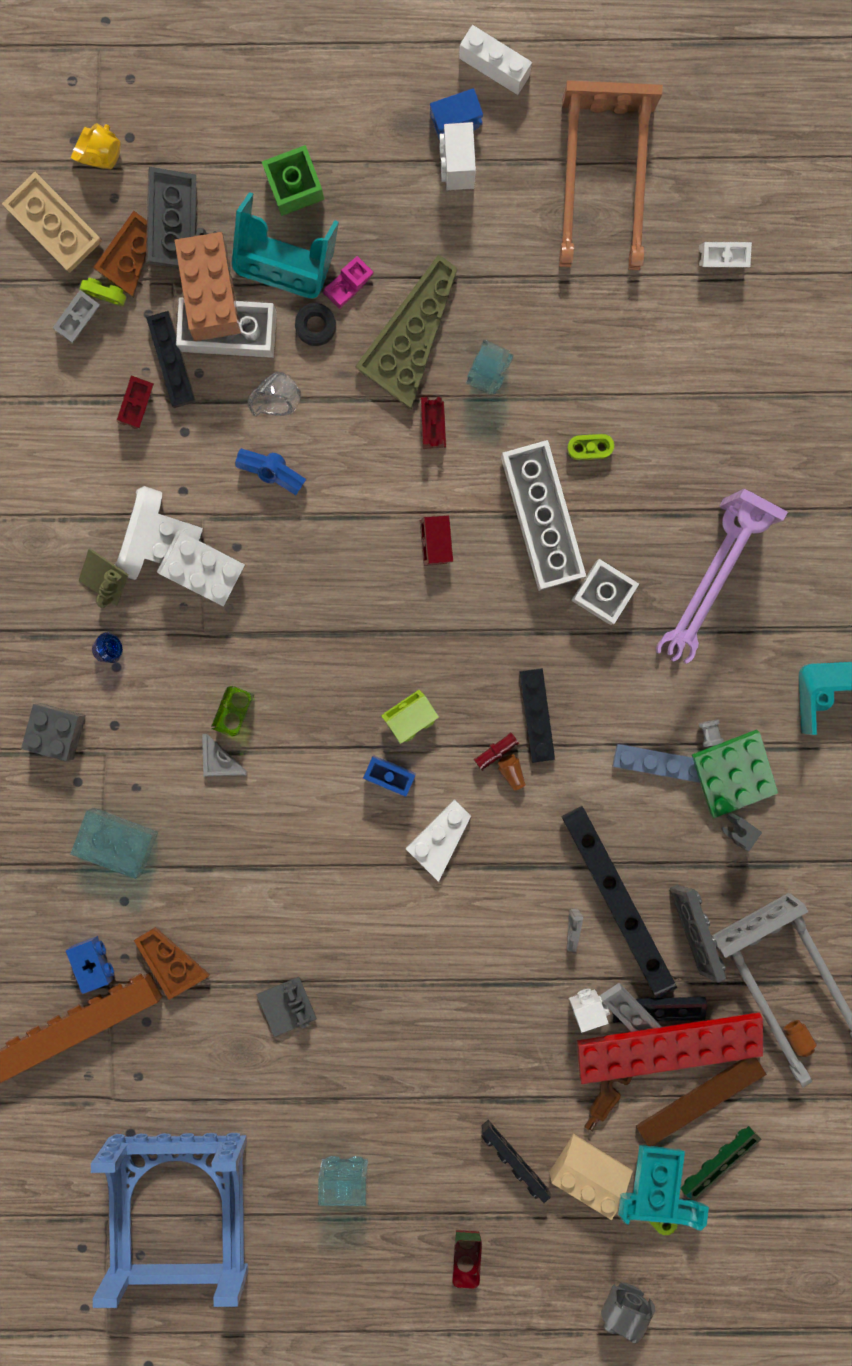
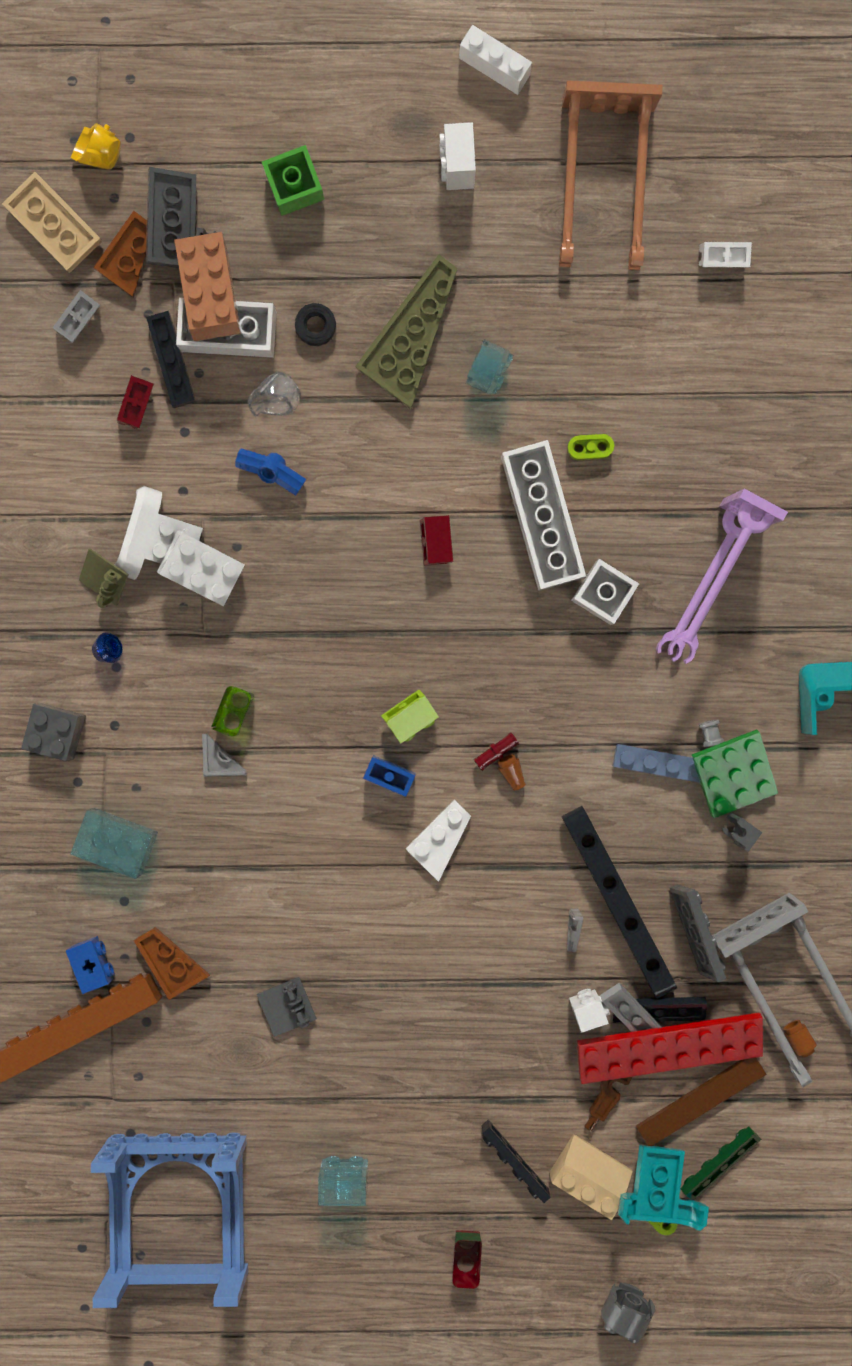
lime plate [79,278,126,306] -> none
teal windscreen [232,192,339,299] -> none
dark pink slope [323,256,374,309] -> none
dark red hinge [421,397,446,449] -> none
blue brick [430,88,483,140] -> none
black plate [519,668,555,763] -> none

